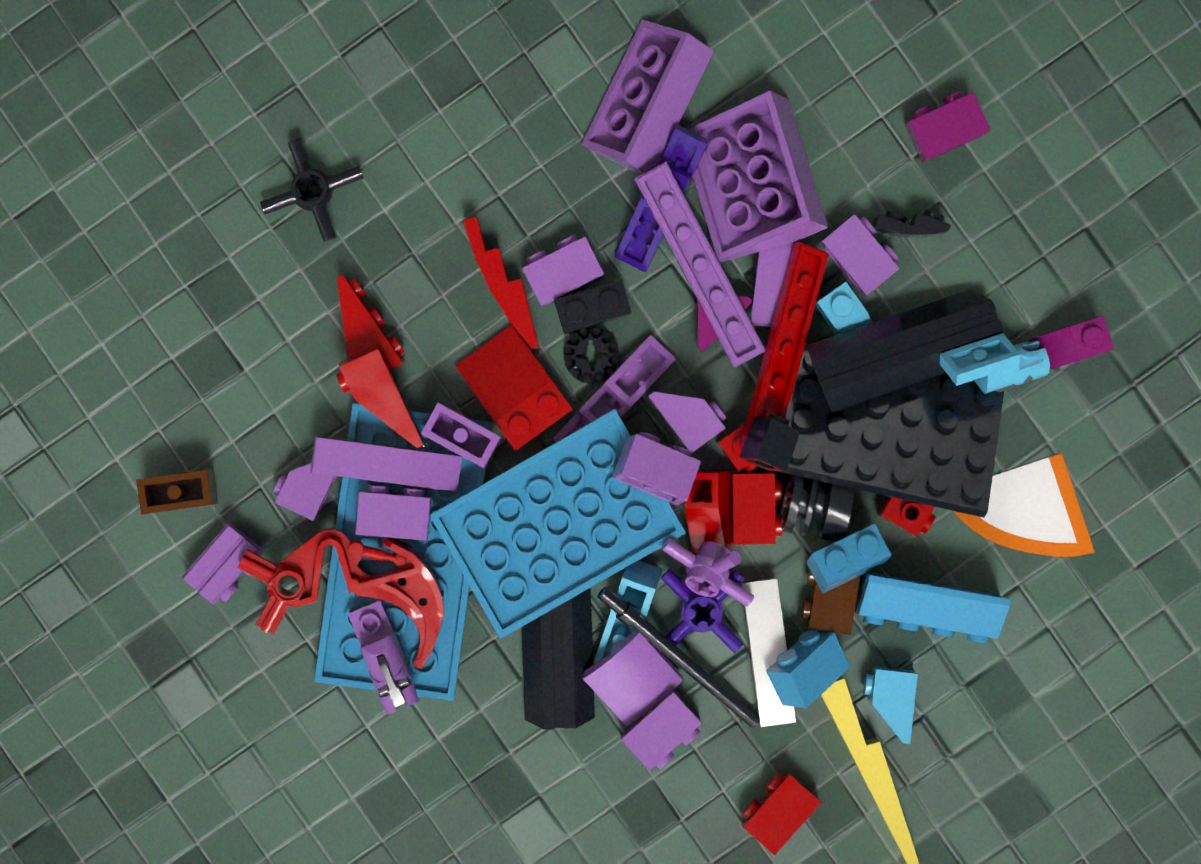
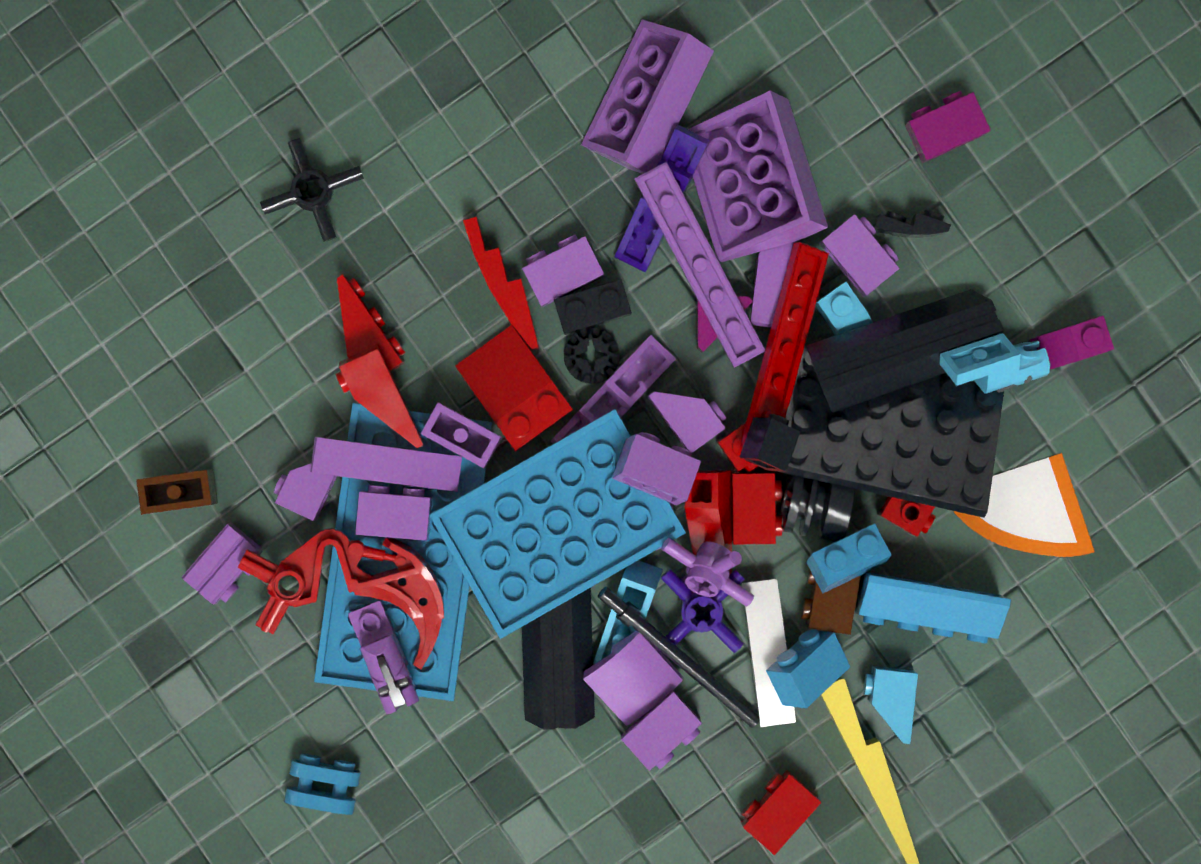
none -> dark azure brick [284,754,361,815]

